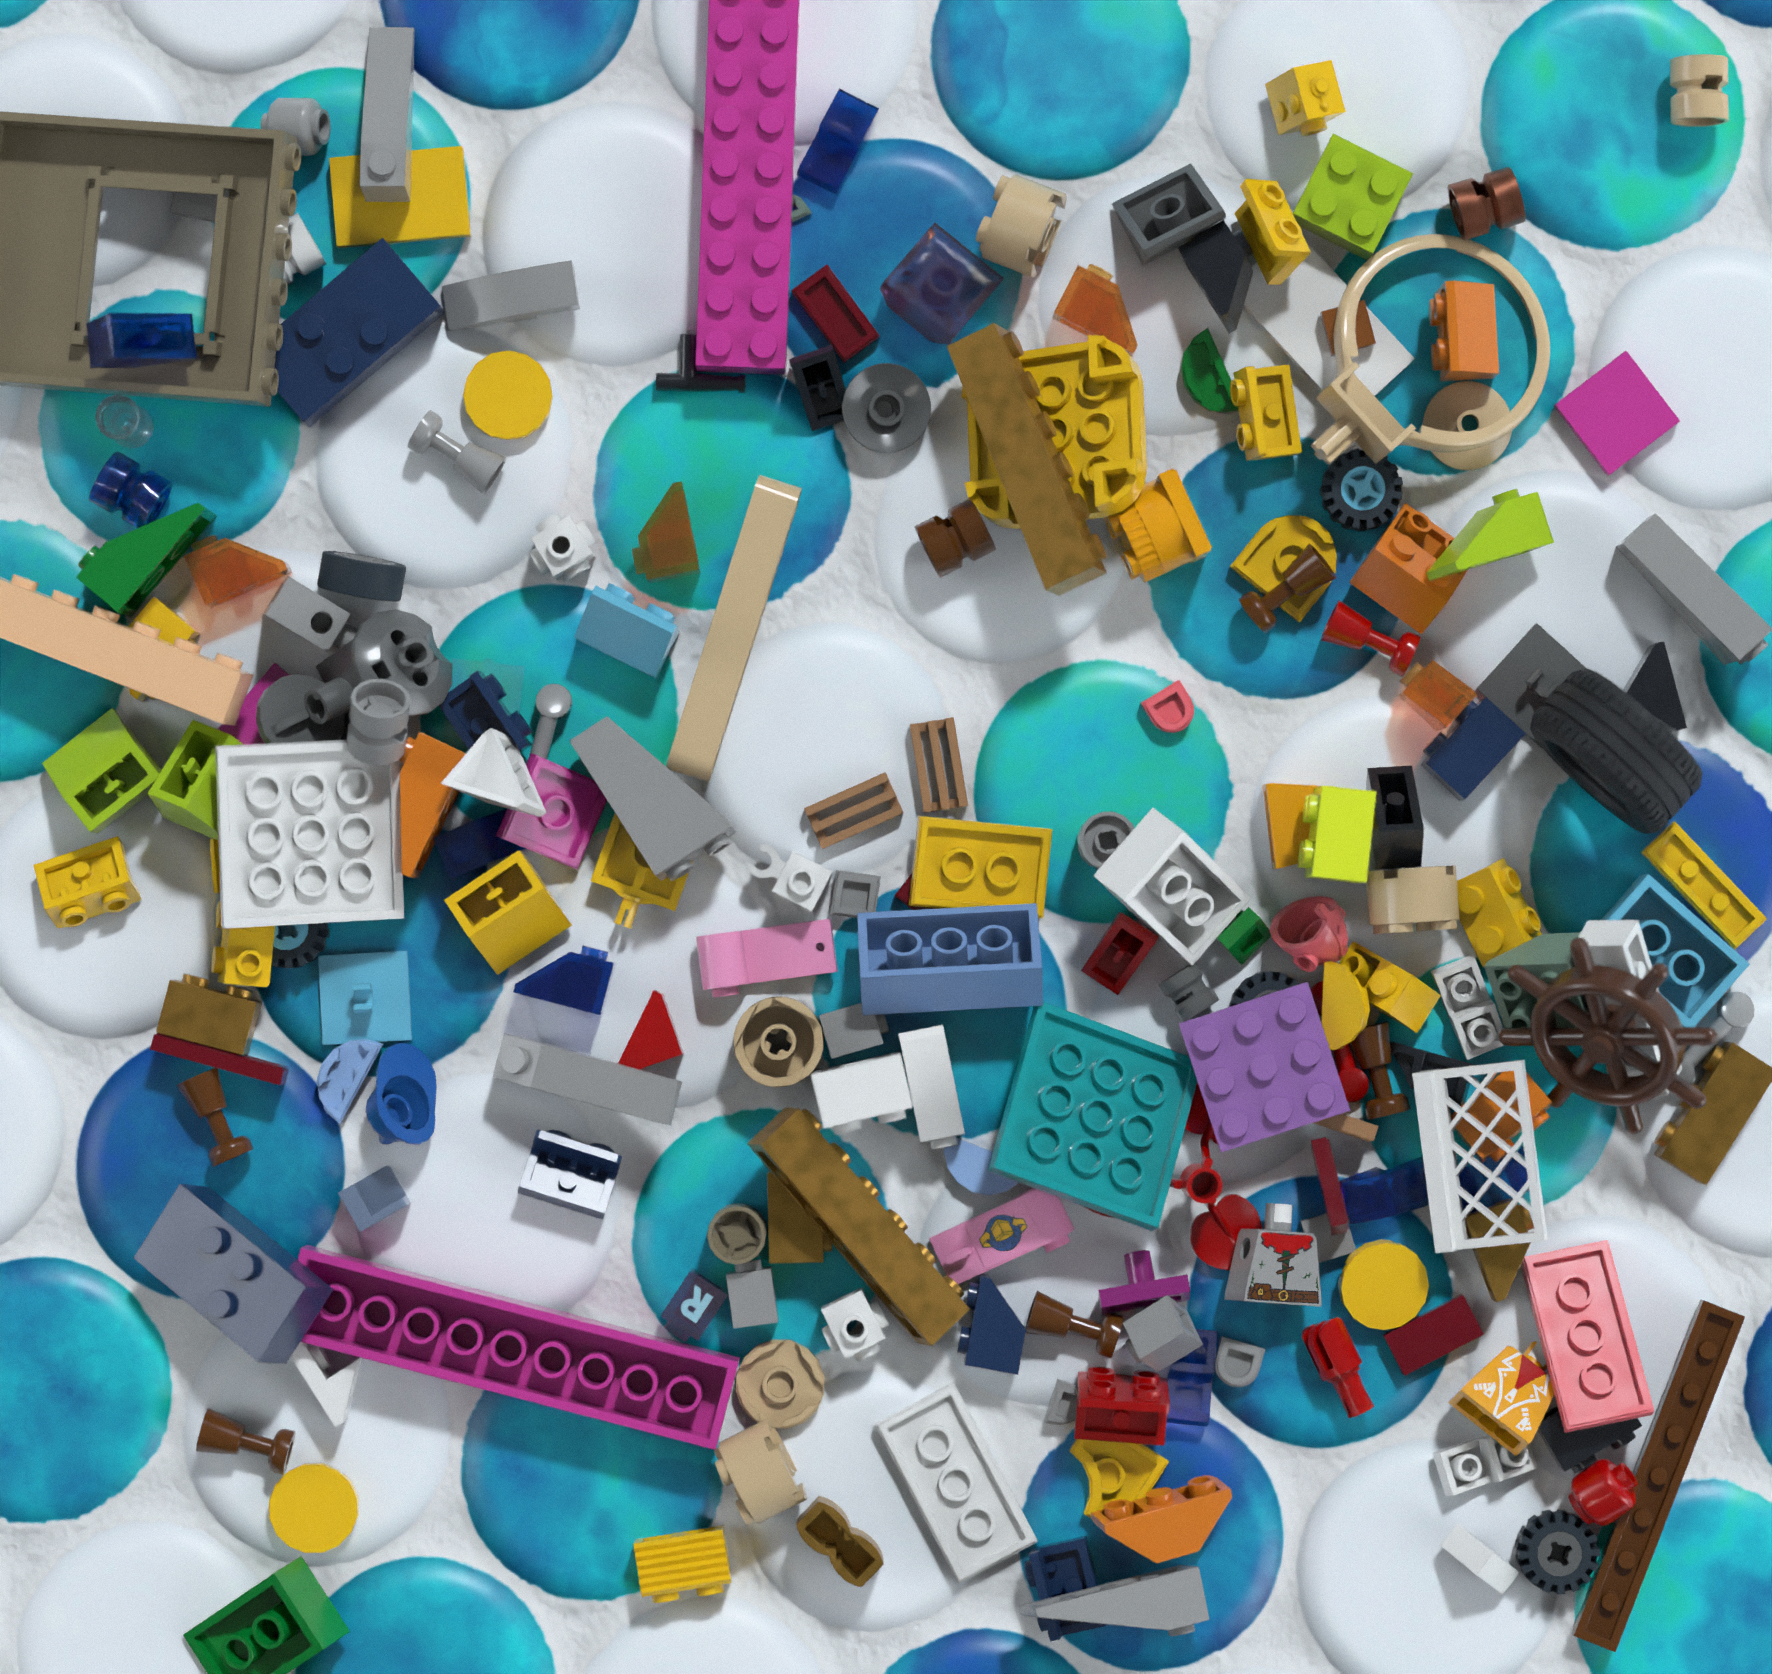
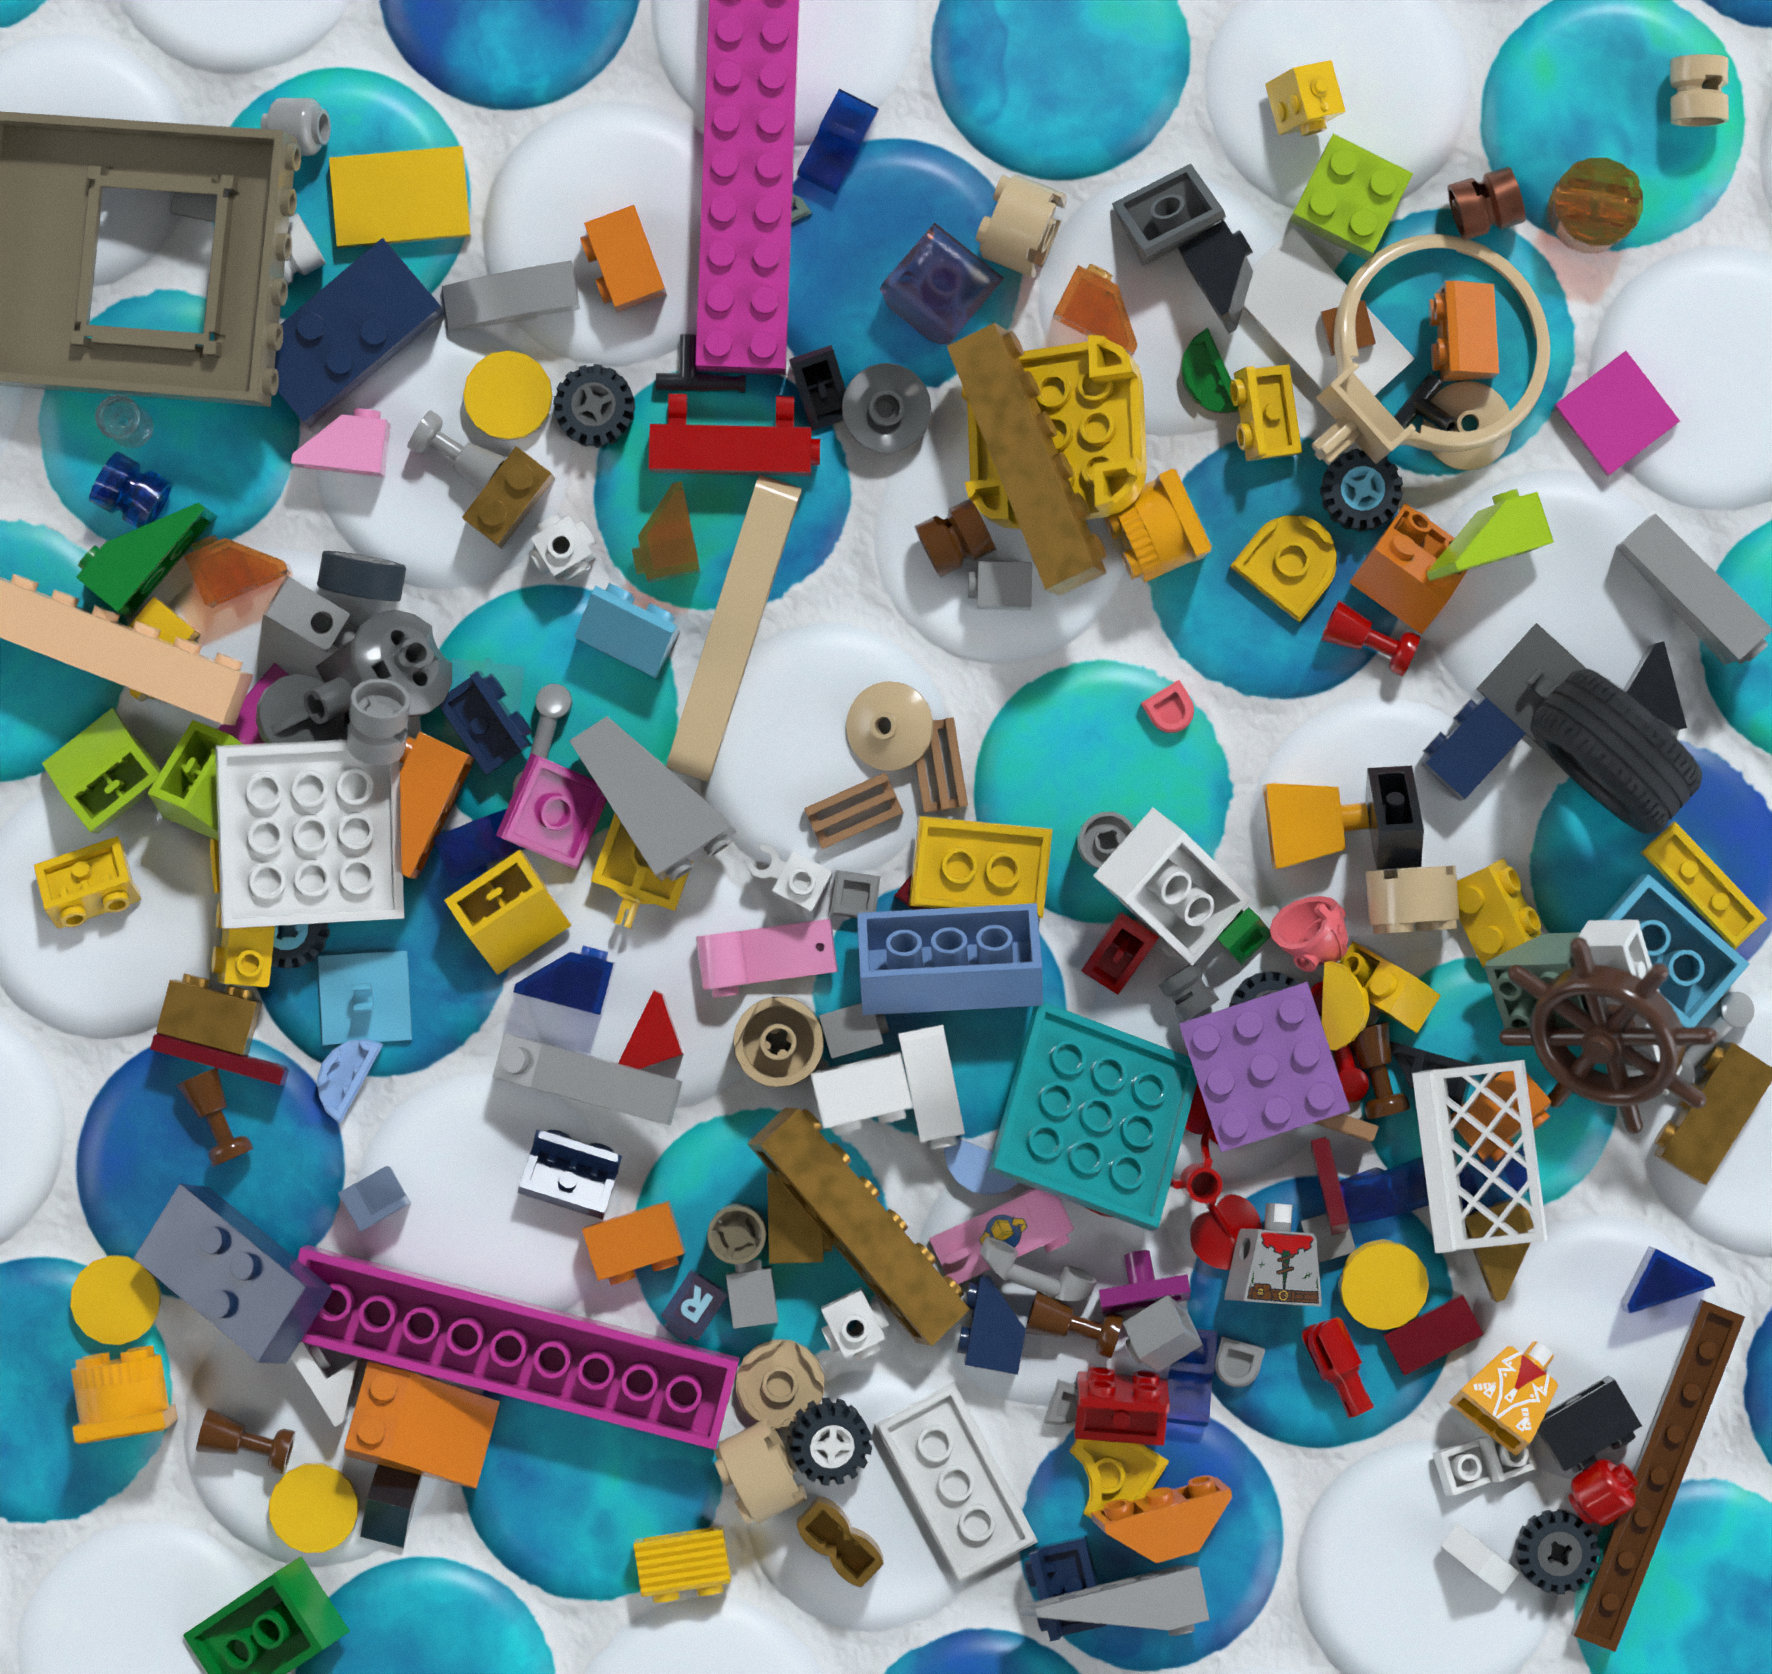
clear blue slope [86,313,197,368] -> none
light grey slope [360,27,415,202] -> none
blue piece [366,1043,437,1145] -> none
white slope [441,728,546,817] -> none
dark red tile [791,264,880,364] -> none
yellow bracket [1234,179,1311,285] -> none
reddish brown piece [1239,543,1337,634] -> none
neon yellow brick [1298,785,1376,884] -> none
clear orange slope [1398,660,1478,731] -> none
white slope [1431,955,1504,1060] -> none
coral tile [1520,1240,1654,1433] -> none
none -> yellow tile [70,1255,162,1345]
none -> light orange piece [71,1345,178,1444]
none -> bright pink slope [291,408,391,477]
none -> orange slope [344,1361,500,1489]
none -> black slope [360,1464,422,1548]
none -> pearl gold brick [462,446,555,549]
none -> black wheel [553,364,635,448]
none -> orange brick [580,205,667,313]
none -> orange brick [582,1200,686,1285]
none -> red brick [649,394,820,476]
none -> black wheel [787,1397,872,1486]
none -> tan dish [846,681,934,771]
none -> light grey brick [968,561,1032,610]
none -> light grey bar [980,1237,1097,1301]
none -> black piece [1394,373,1457,431]
none -> clear orange brick [1547,158,1643,253]
none -> clear blue slope [1620,1246,1715,1313]

